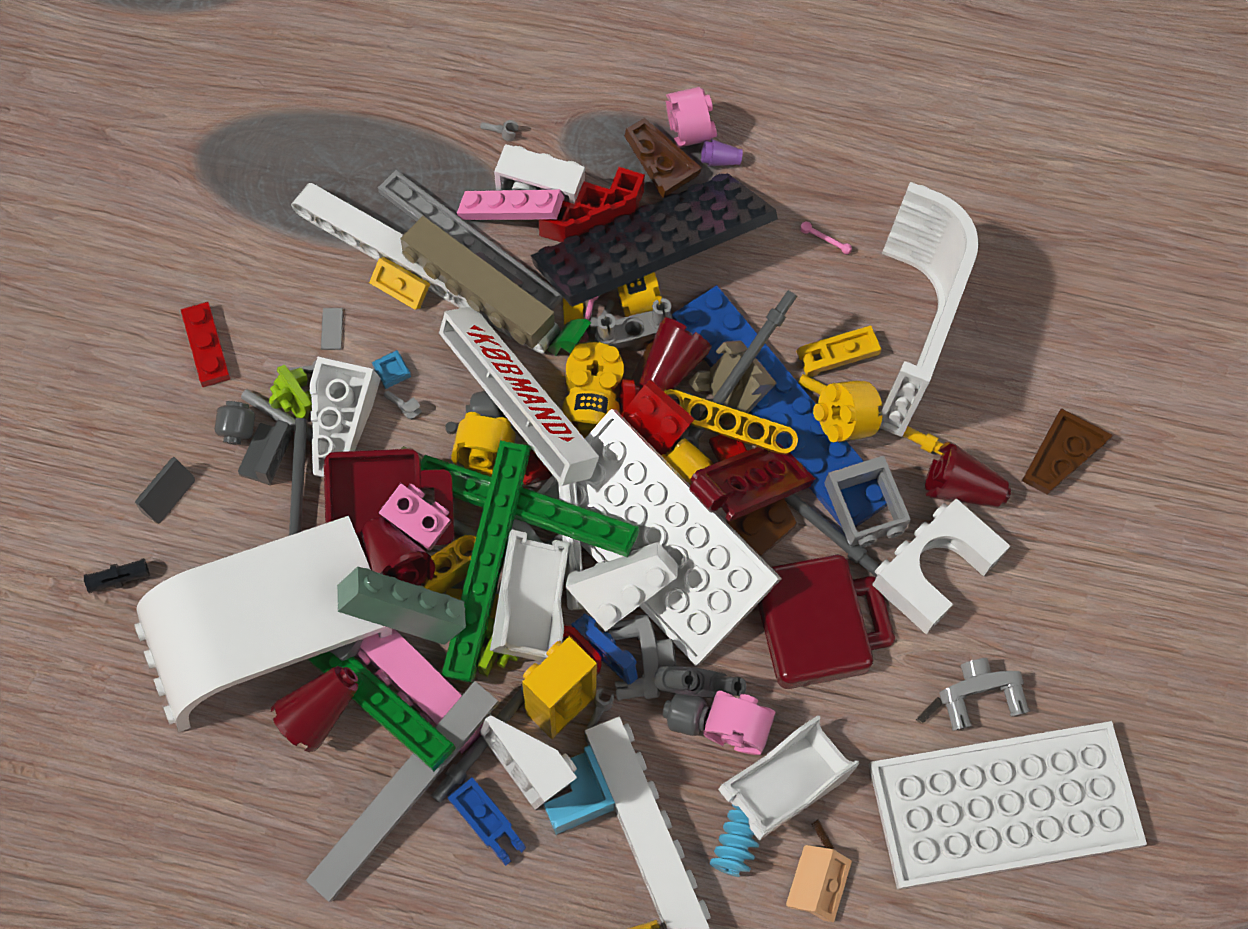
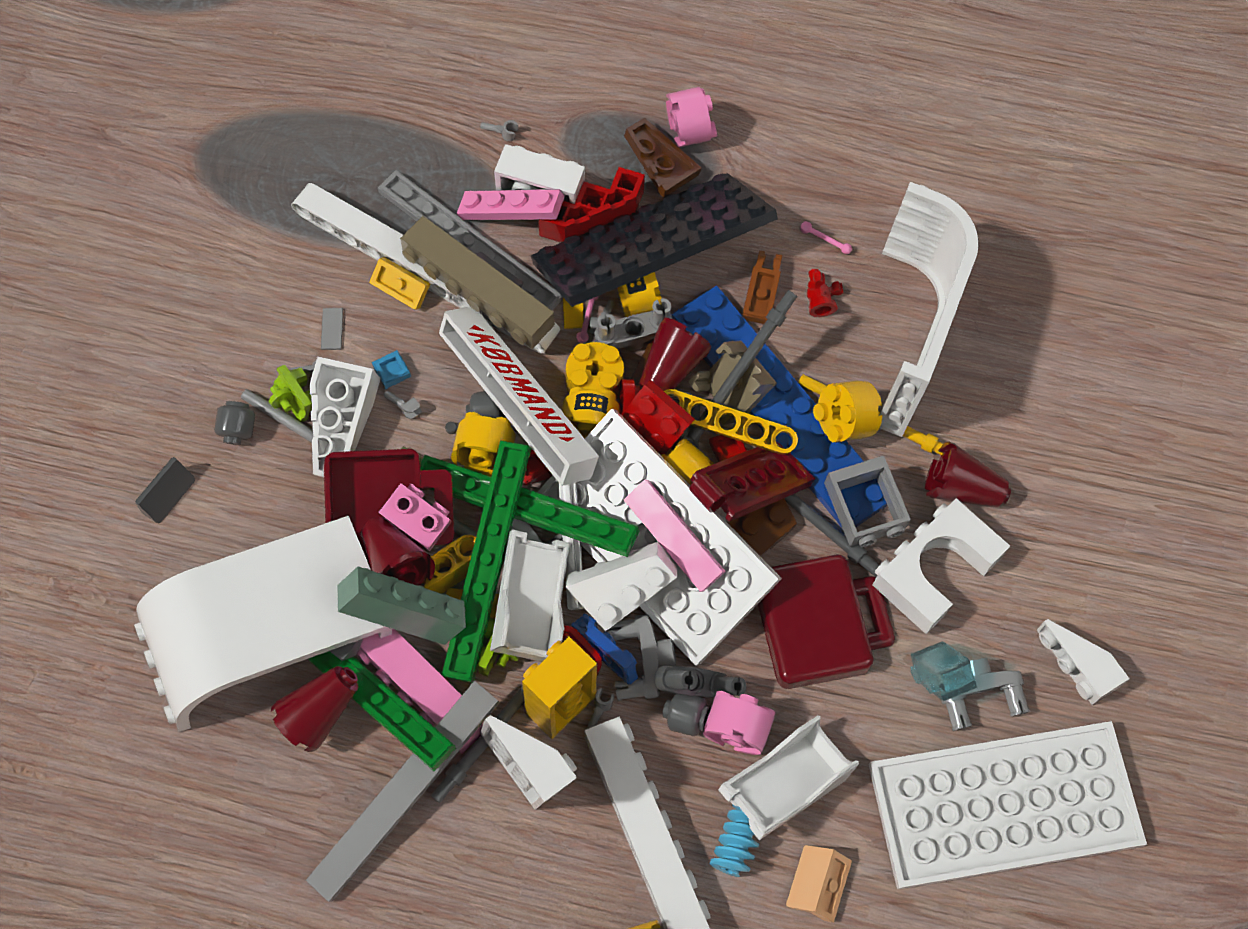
black pin [84,558,150,593] -> none
red plate [180,302,231,387] -> none
dark grey panel [238,420,293,486] -> none
dark grey bar [289,418,307,536] -> none
blue hinge [447,777,526,866] -> none
medium azure panel [544,745,615,835] -> none
green slope [547,319,591,356] -> none
medium lavender cone [701,139,743,167] -> none
yellow plate [796,325,882,377] -> none
reddish brown leg [811,819,835,849] -> none
clear smoke leg [916,697,943,724] -> none
reddish brown wing [1022,408,1113,495] -> none
none -> bright pink tile [624,479,726,592]
none -> dark orange hinge [742,250,783,324]
none -> red piece [807,269,843,317]
none -> clear light blue brick [910,641,977,702]
none -> white slope [1037,619,1130,705]

